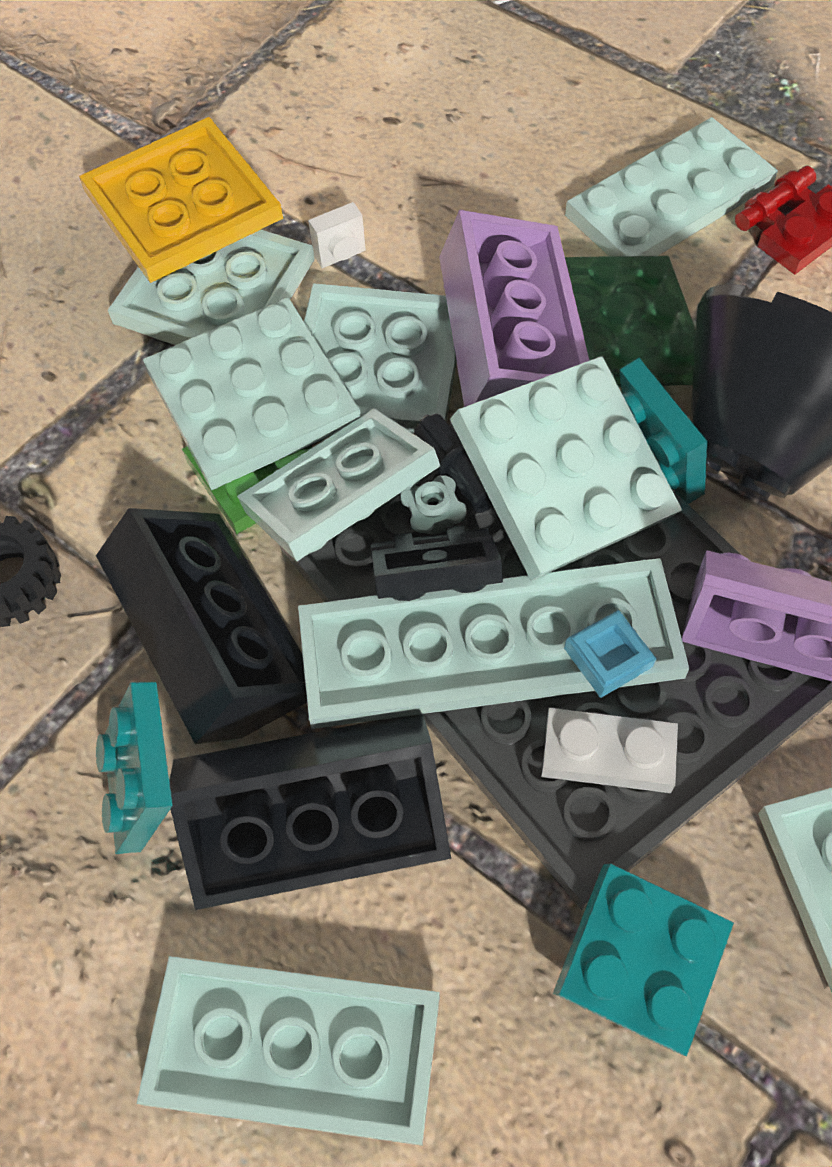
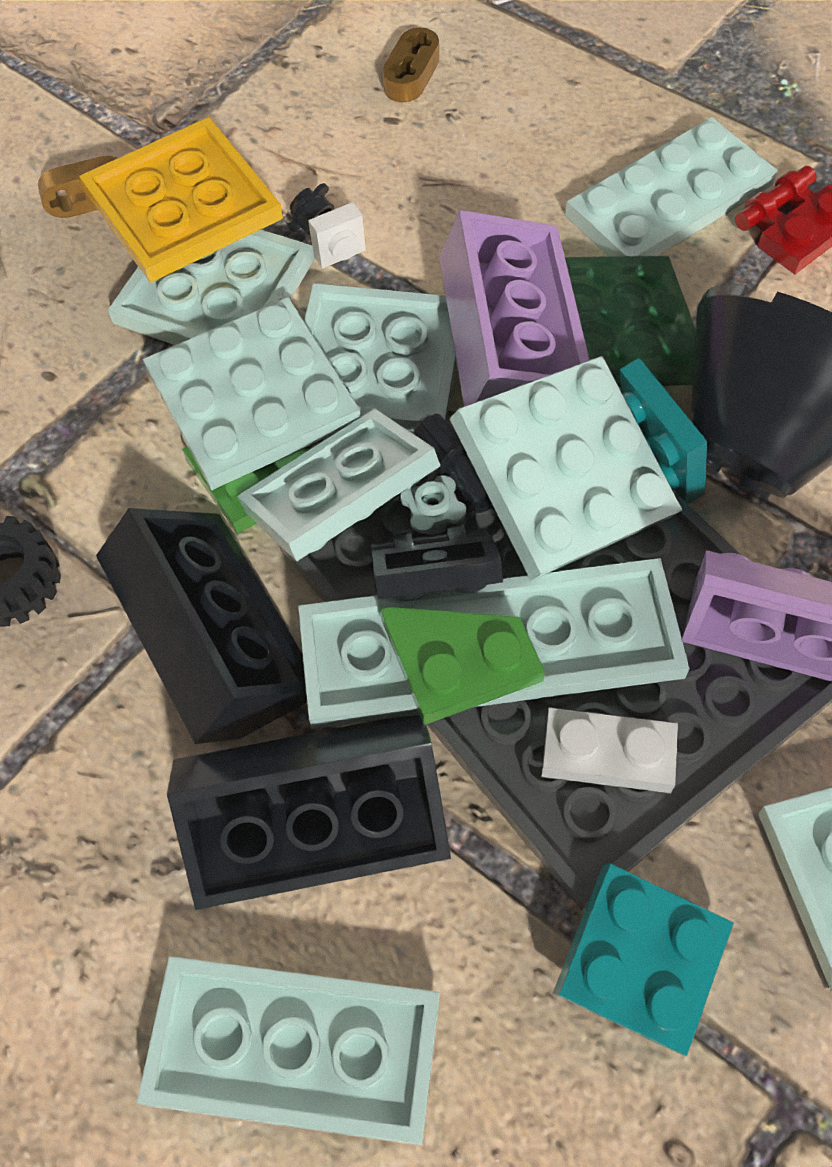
teal plate [96,682,173,854] -> none
medium azure tile [564,610,657,698] -> none
none -> pearl gold beam [38,156,117,218]
none -> black plate [288,183,334,235]
none -> bright green wing [380,607,545,725]
none -> pearl gold beam [382,27,440,102]

